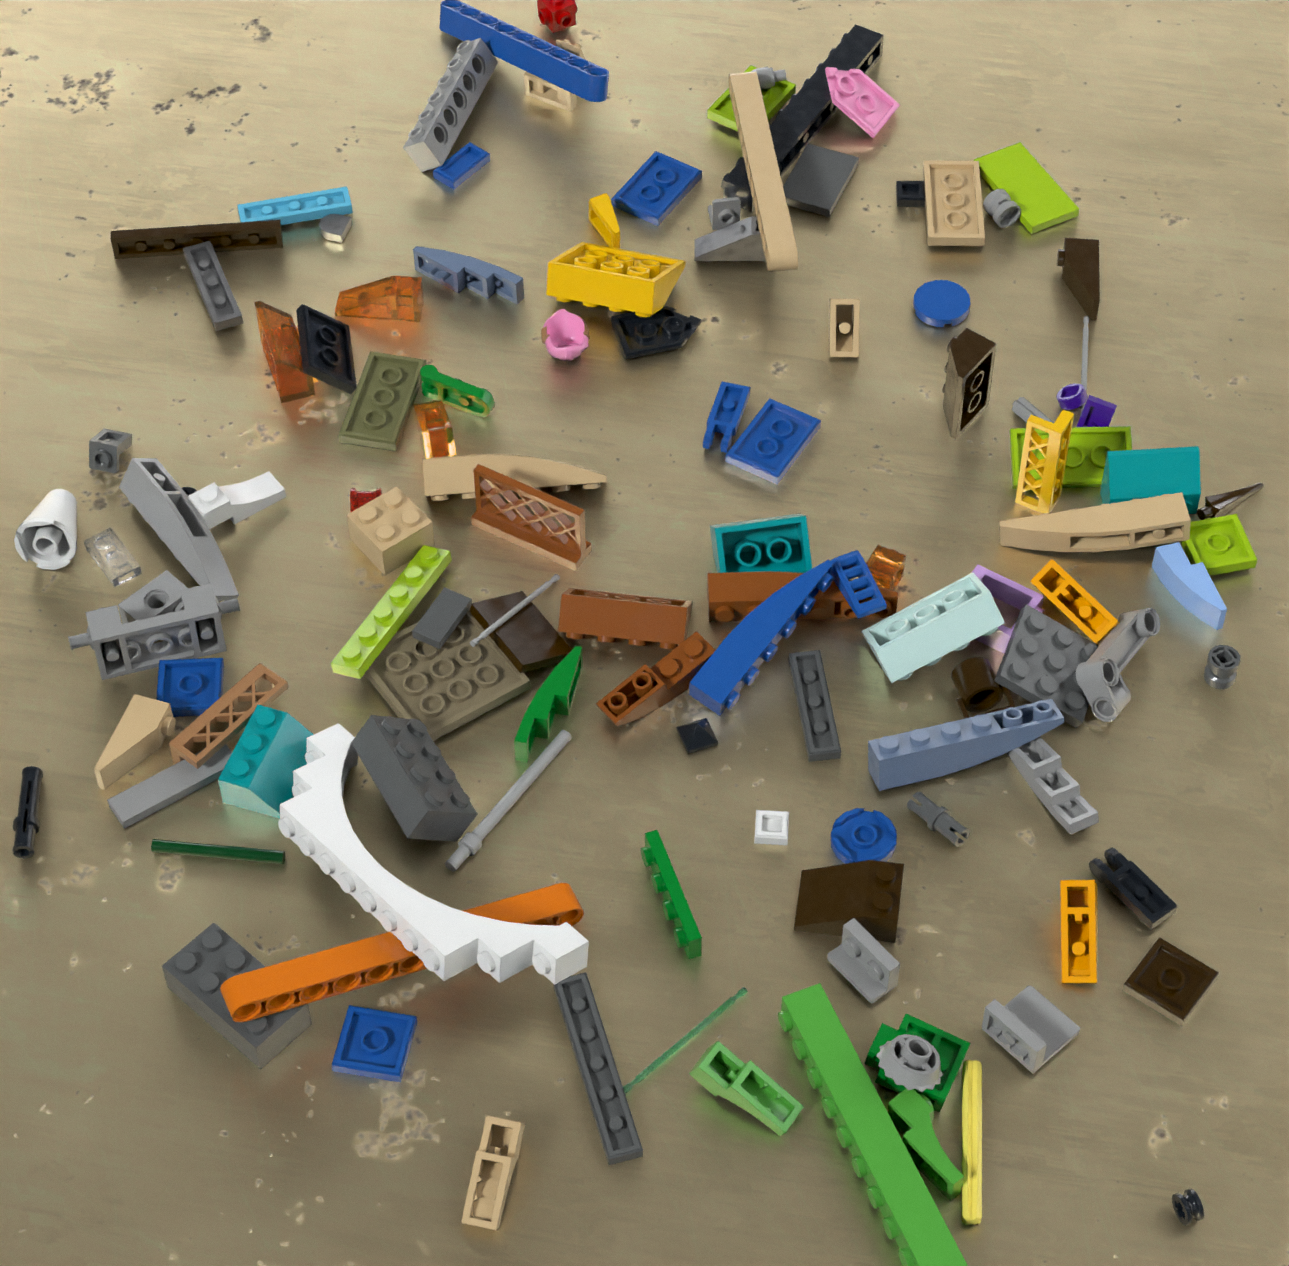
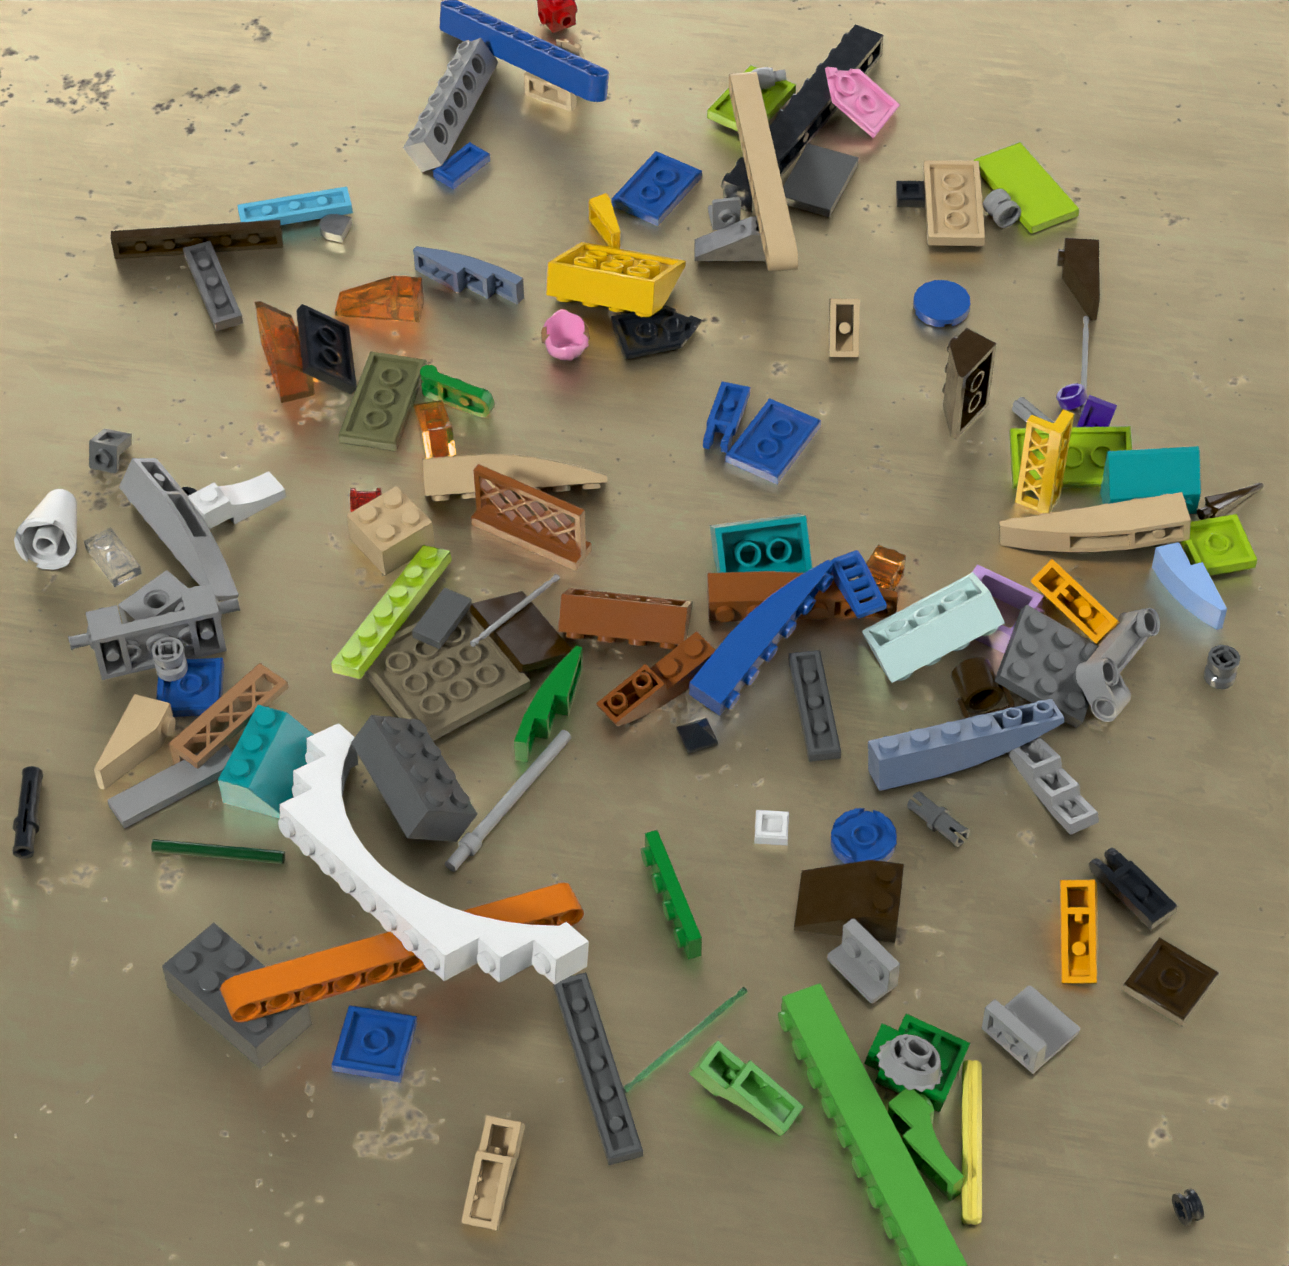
none -> light grey wheel [152,637,188,681]

